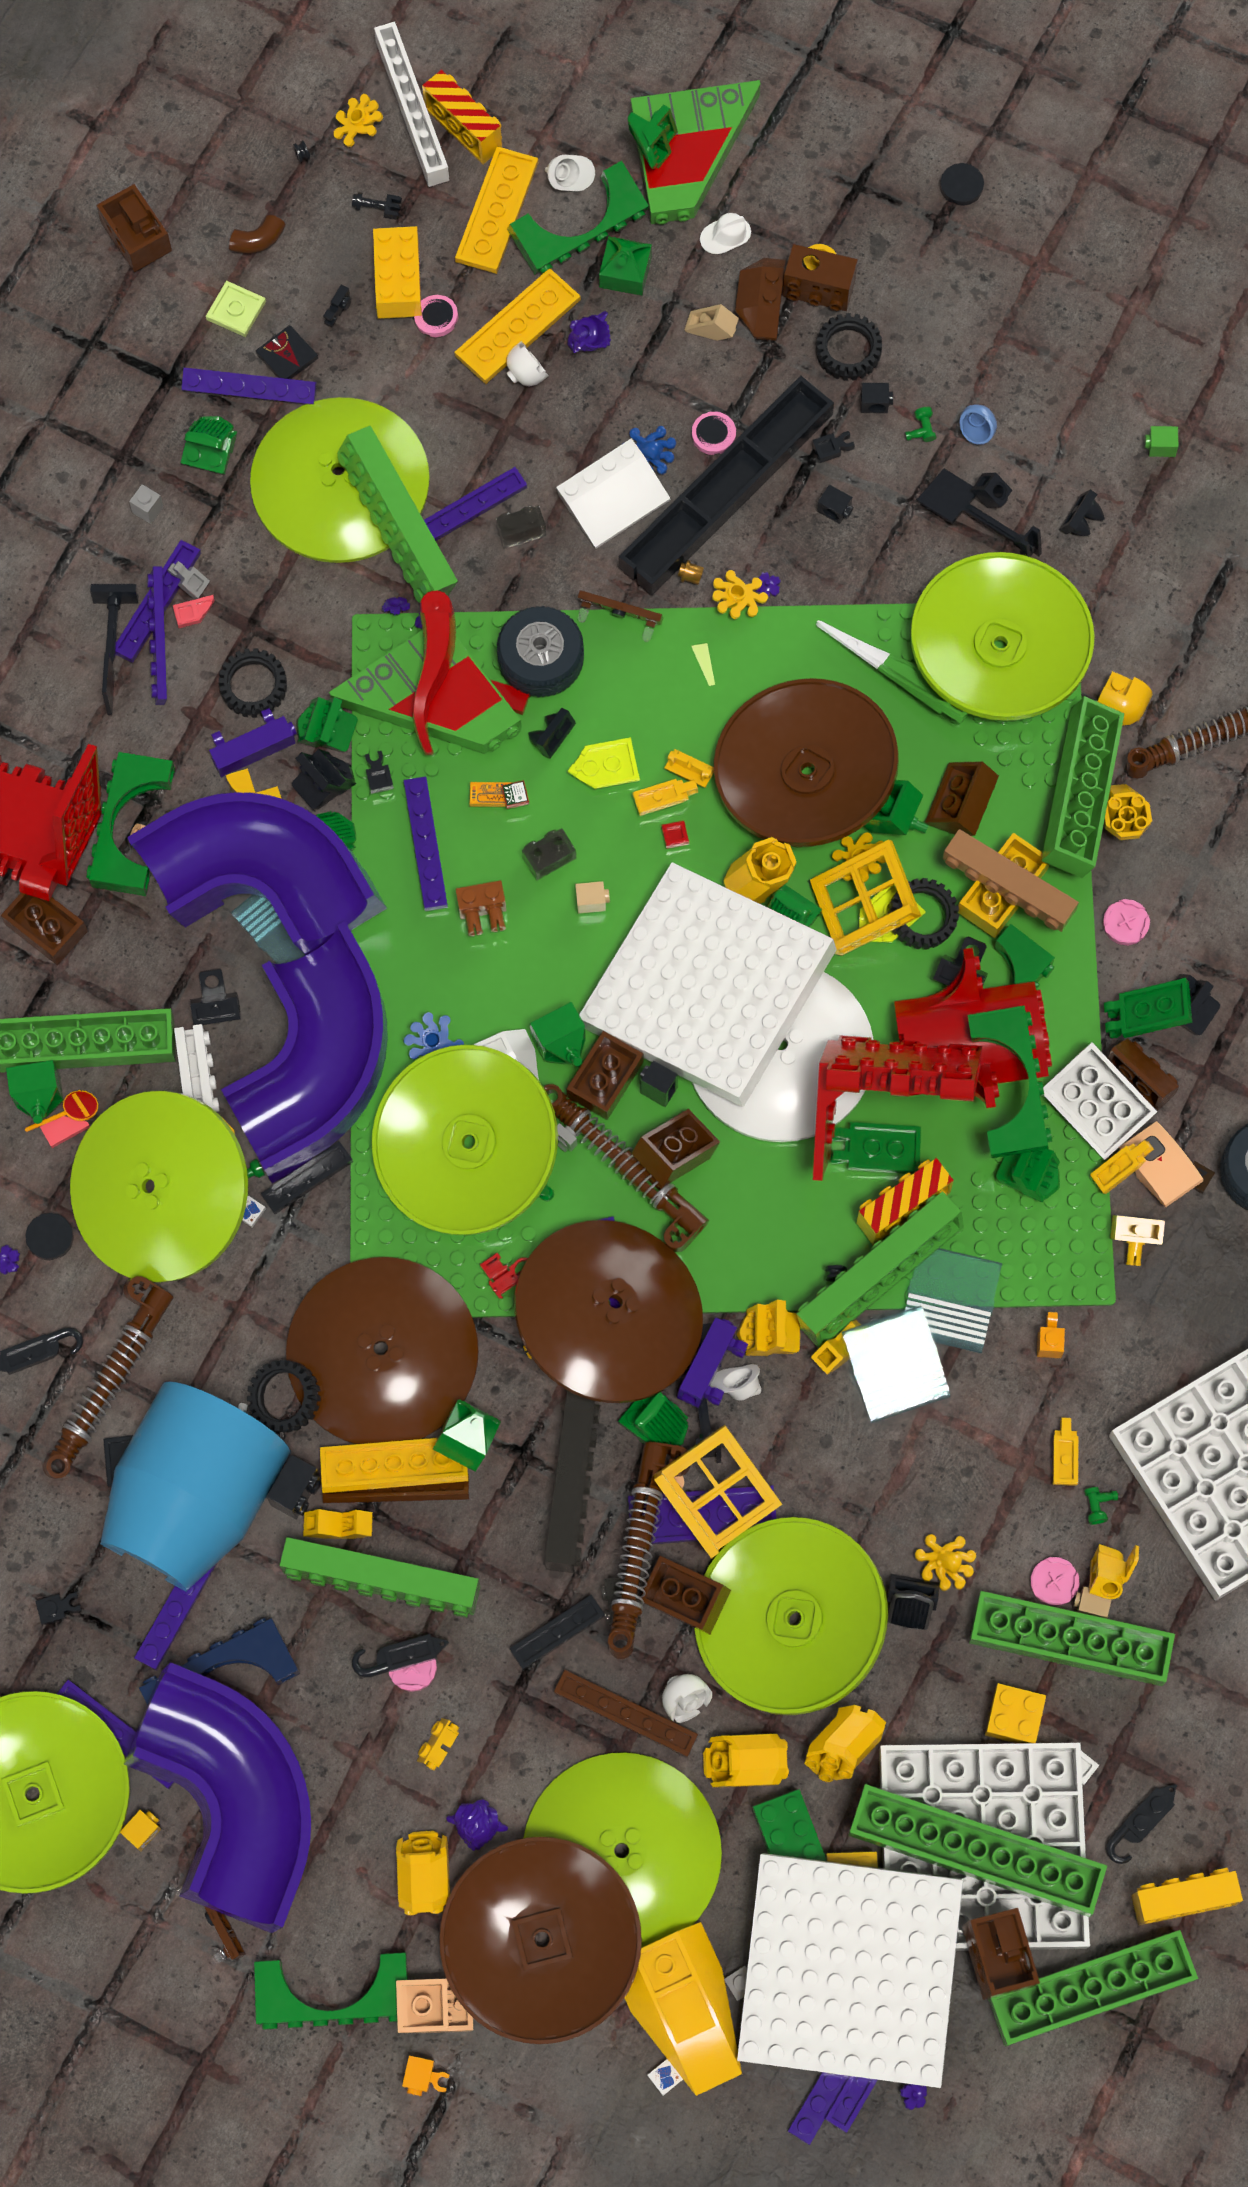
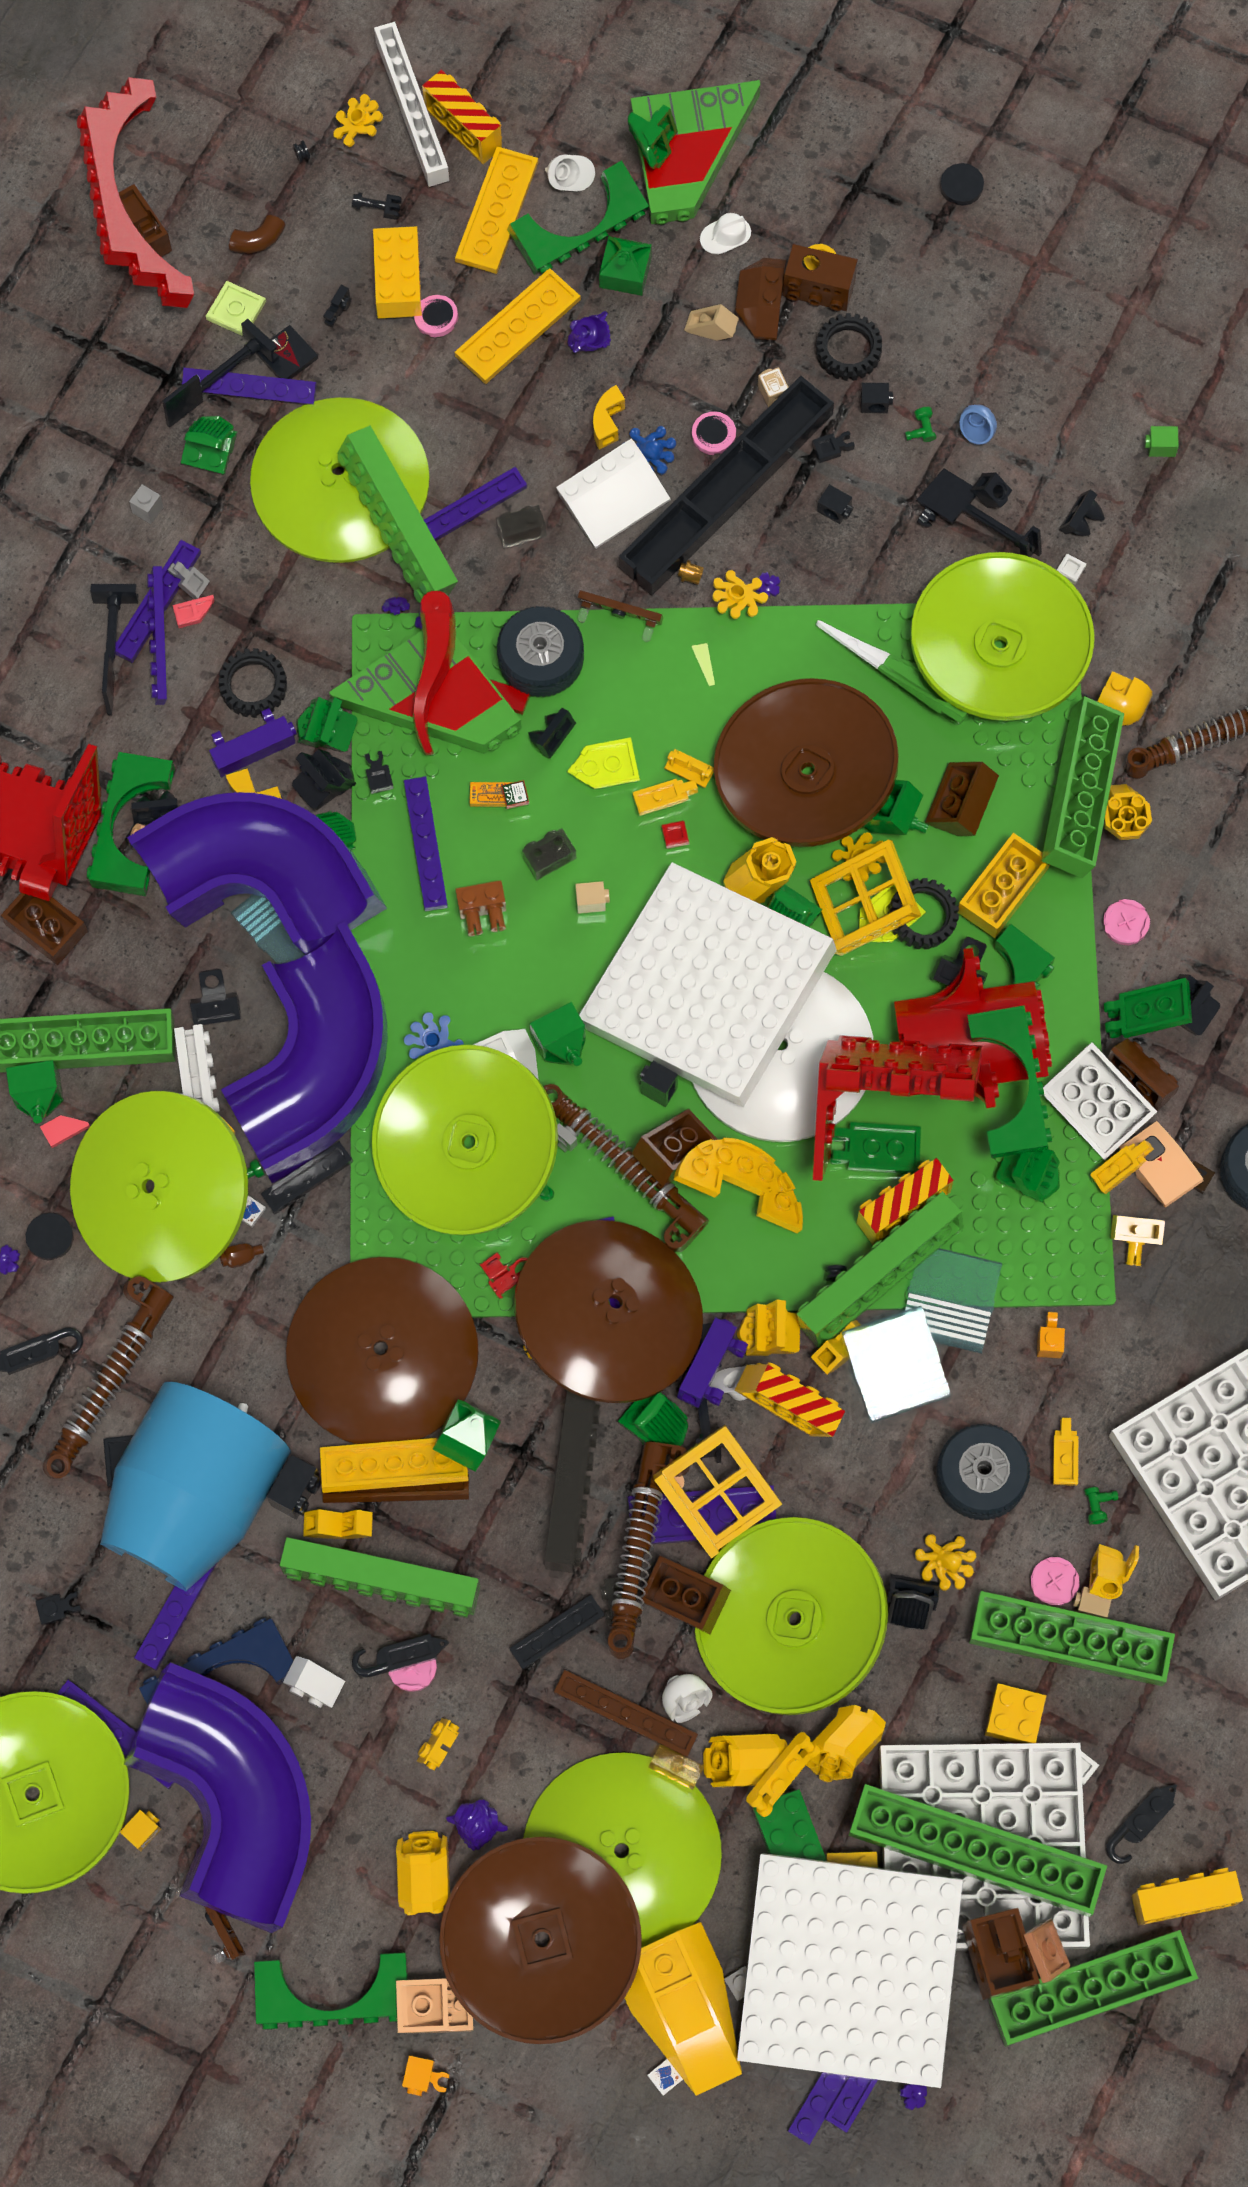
piece [25,1090,98,1132] -> none
black tyre [247,1360,321,1432] -> none
white cylinder [506,341,549,386] -> none
reddish brown brick [567,1031,644,1120] -> none
medium nougat brick [943,829,1079,932] -> none
none -> arch [77,77,194,308]
none -> black tile [131,790,179,825]
none -> black piece [162,319,279,427]
none -> reddish brown plant [220,1243,264,1268]
none -> white brick [283,1656,345,1708]
none -> yellow brick [593,385,625,450]
none -> clear yellow plate [649,1744,704,1790]
none -> yellow plate [673,1138,803,1234]
none -> yellow brick [734,1362,845,1437]
none -> yellow plate [746,1732,820,1817]
none -> tan brick [758,367,789,407]
none -> black hinge [917,507,936,527]
none -> black wheel [936,1424,1030,1520]
none -> nougat tile [1024,1919,1070,1983]
none -> white tile [1057,554,1086,585]

